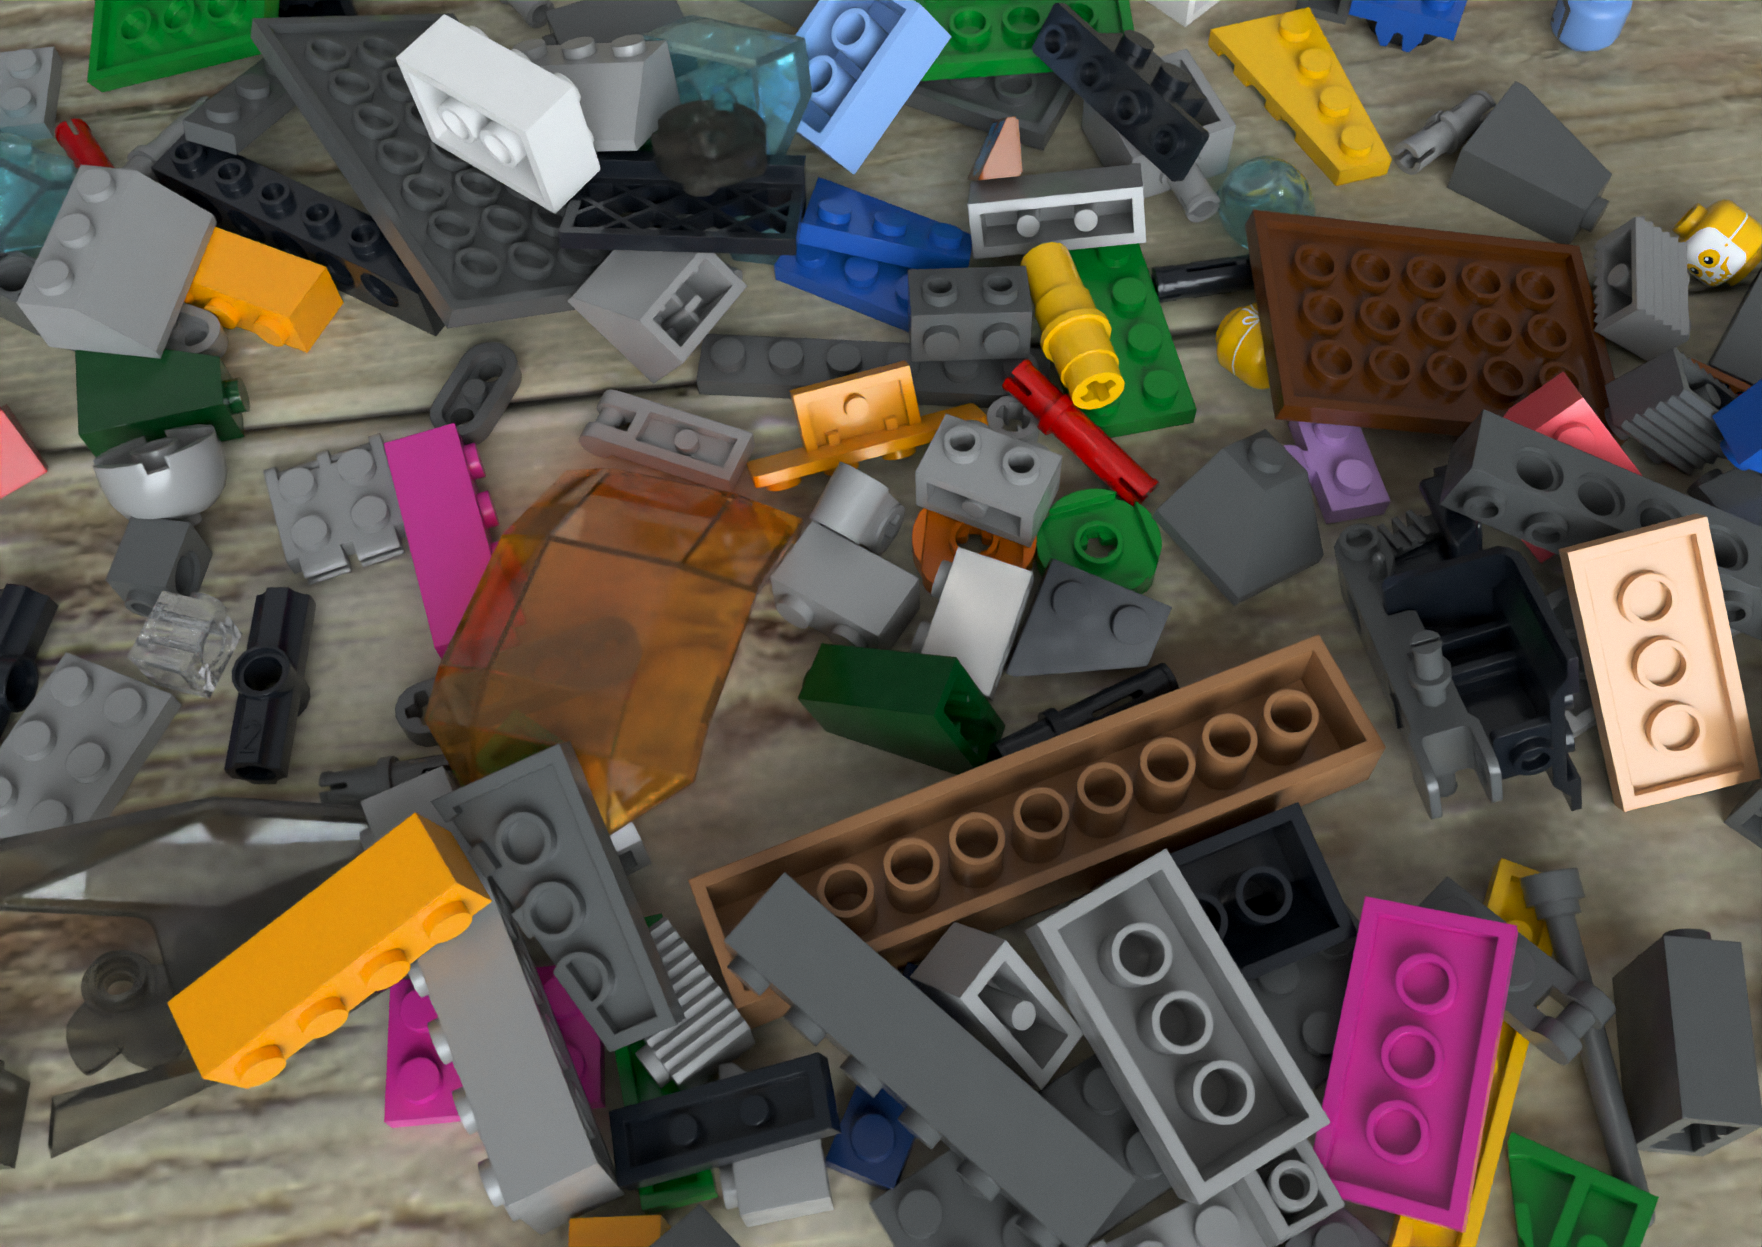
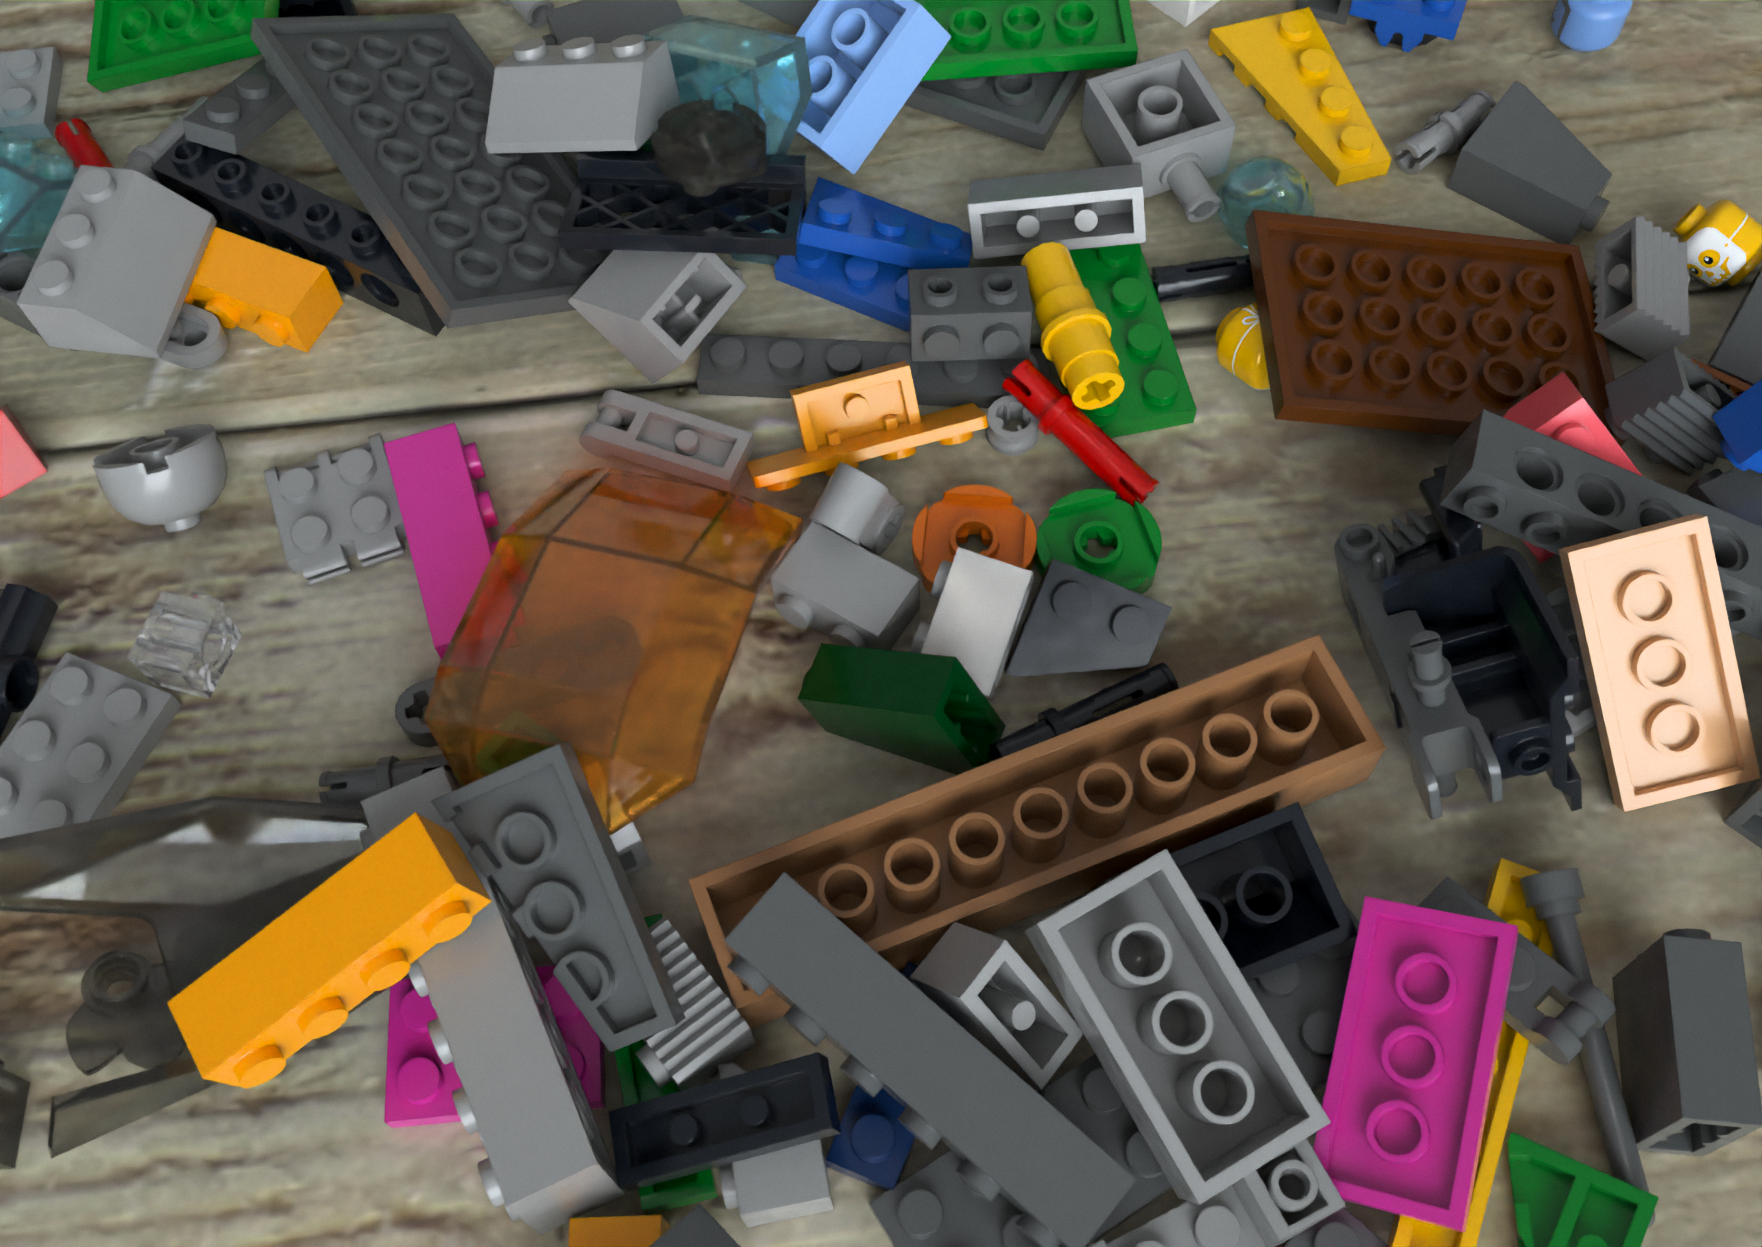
dark green slope [75,349,250,457] -> none
dark grey brick [105,516,213,619] -> none
black piece [224,587,316,784] -> none
white brick [396,14,601,214] -> none
dark grey plate [430,342,522,445] -> none
light grey brick [915,414,1062,548] -> none
slope [968,116,1023,180] -> none
black bracket [1032,3,1209,182] -> none
dark grey slope [1152,429,1324,606] -> none
lavender plate [1284,421,1391,524] -> none

